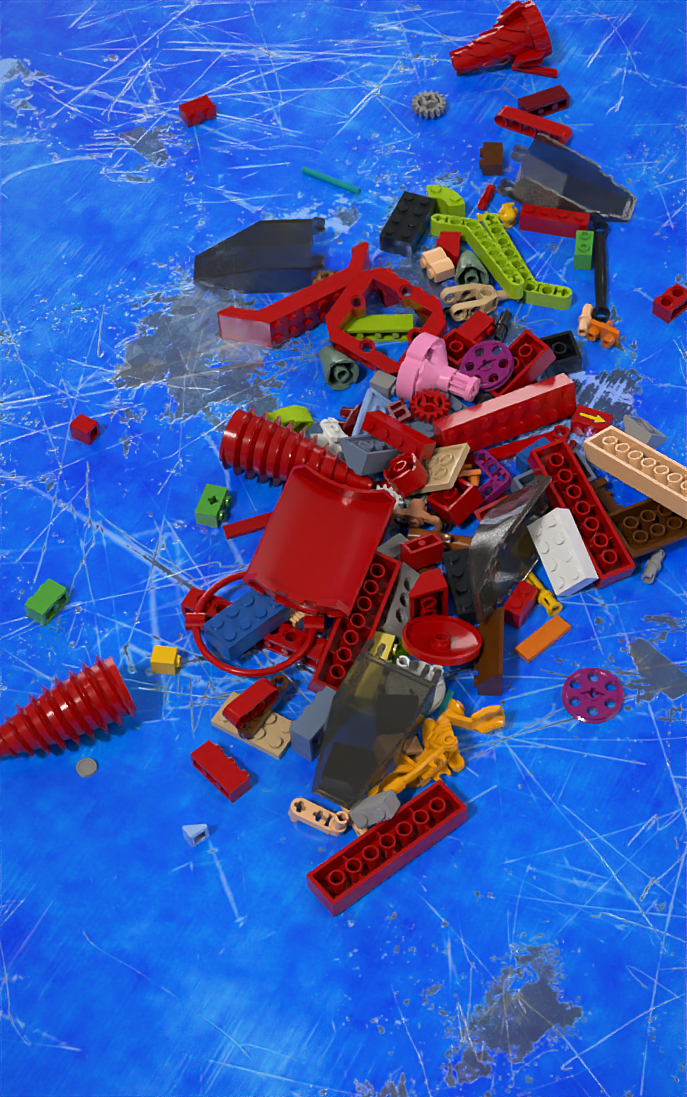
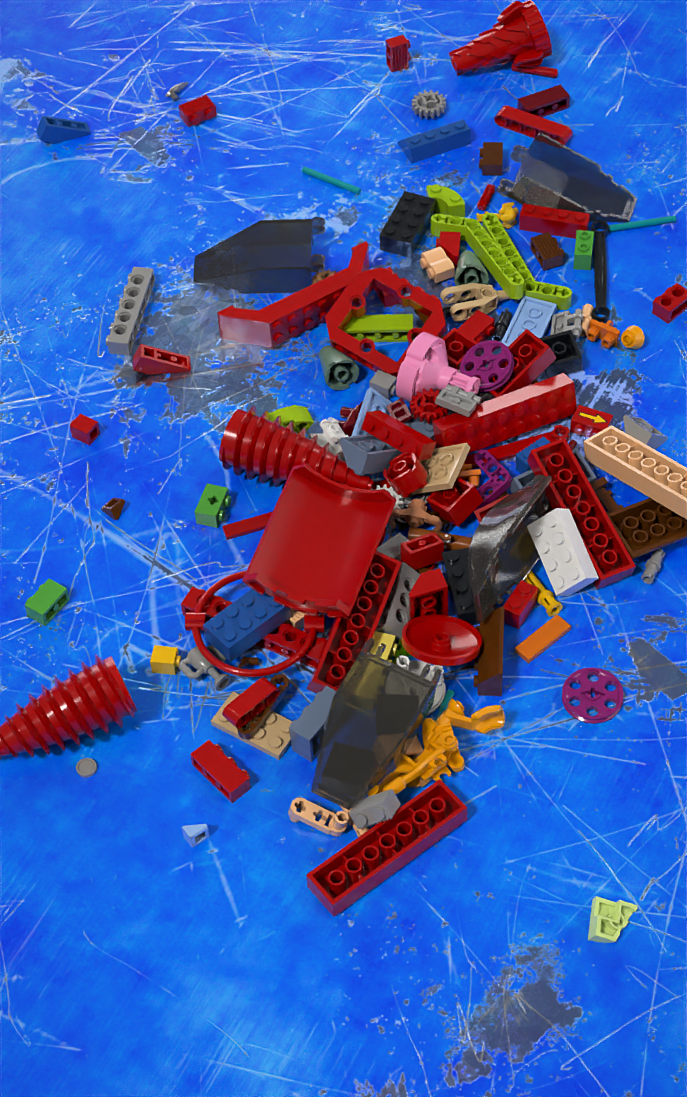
none -> blue slope [36,115,91,143]
none -> reddish brown slope [101,497,125,520]
none -> light grey brick [106,267,155,356]
none -> red slope [133,344,191,375]
none -> flat silver bar [166,81,188,102]
none -> light grey piece [179,645,232,691]
none -> reddish brown bar [237,656,259,669]
none -> red brick [385,35,411,73]
none -> blue slope [398,119,470,164]
none -> light grey plate [435,384,482,417]
none -> light blue plate [500,296,557,349]
none -> reddish brown brick [530,232,565,271]
none -> light grey plate [550,309,583,340]
none -> yellowish green slope [588,896,638,943]
none -> teal bar [609,215,676,232]
none -> light orange cone [621,325,645,350]

